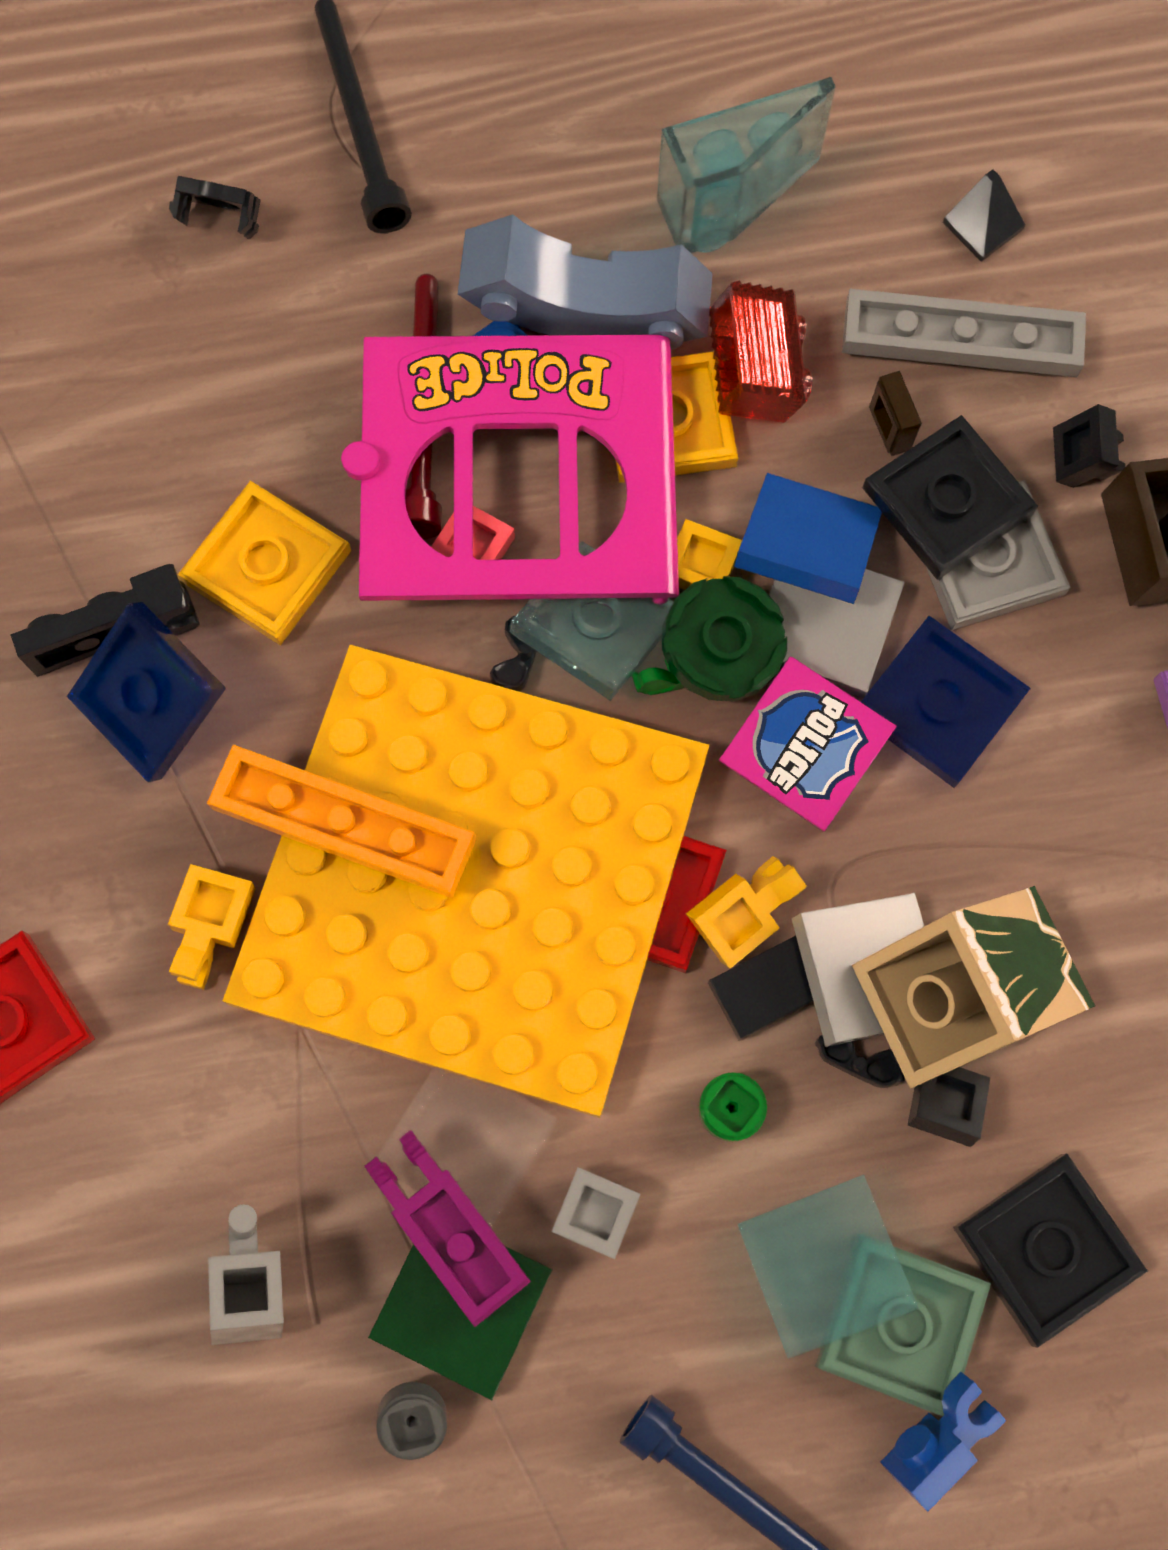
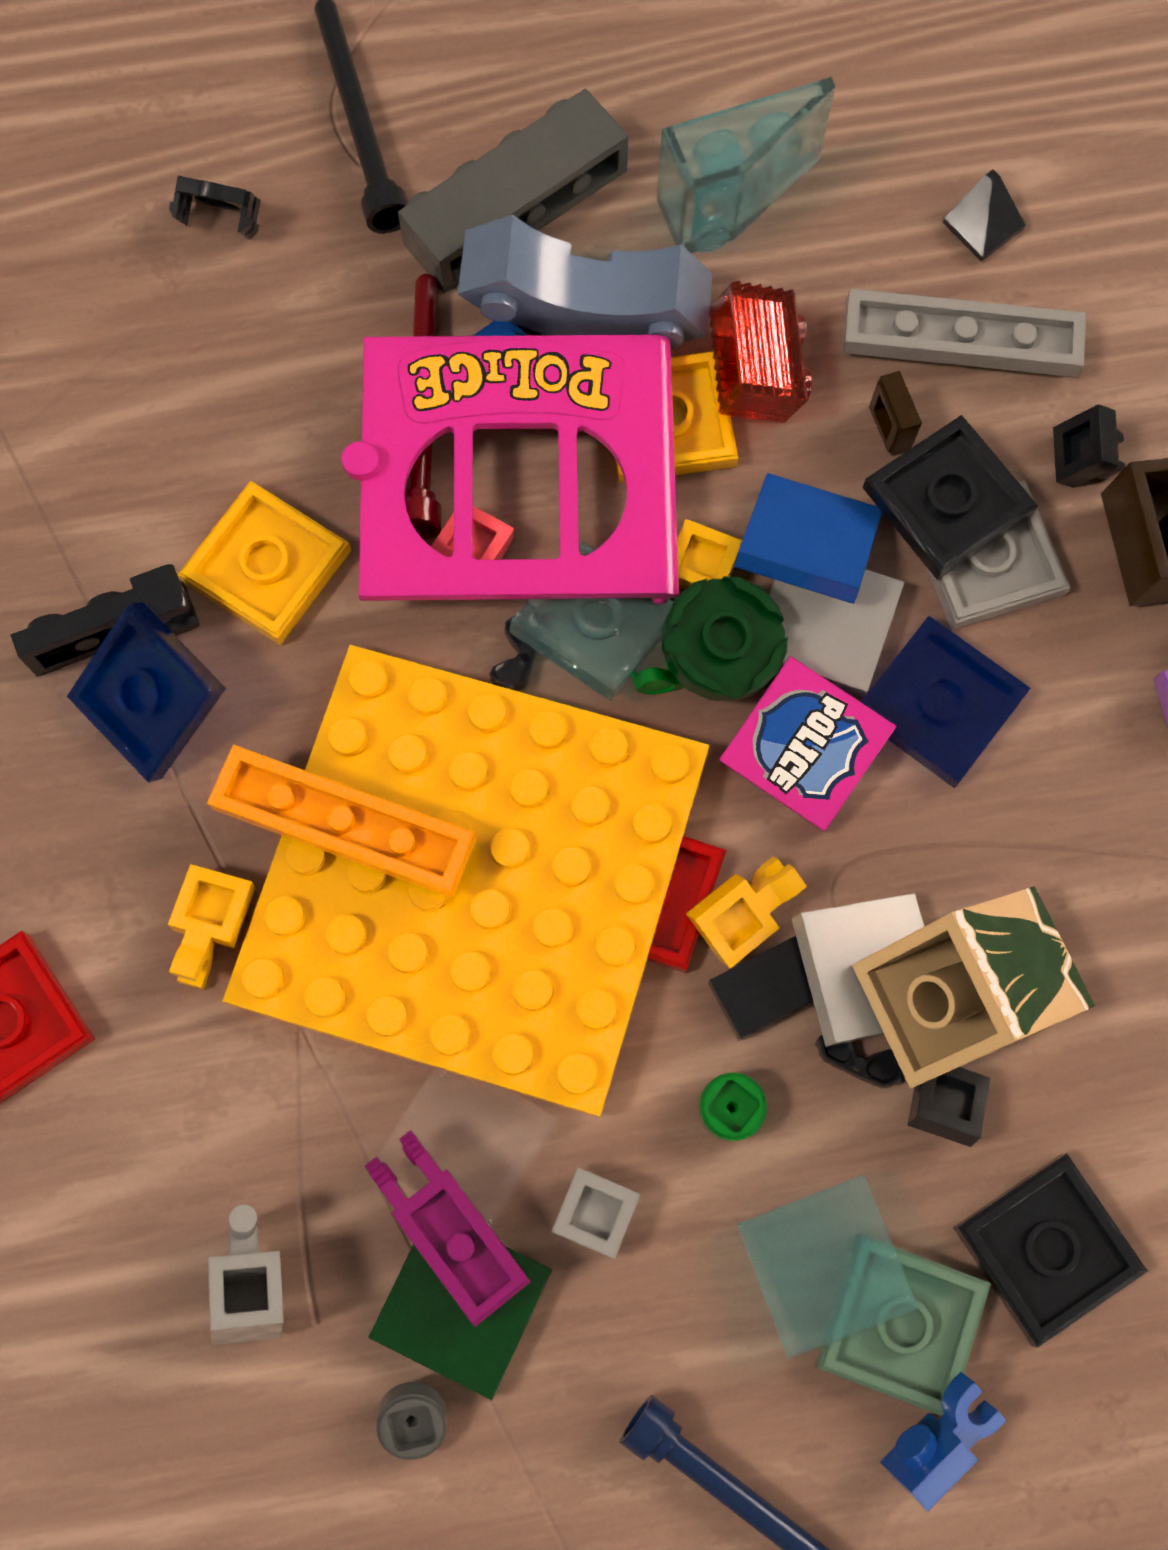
none -> dark grey brick [398,88,629,293]

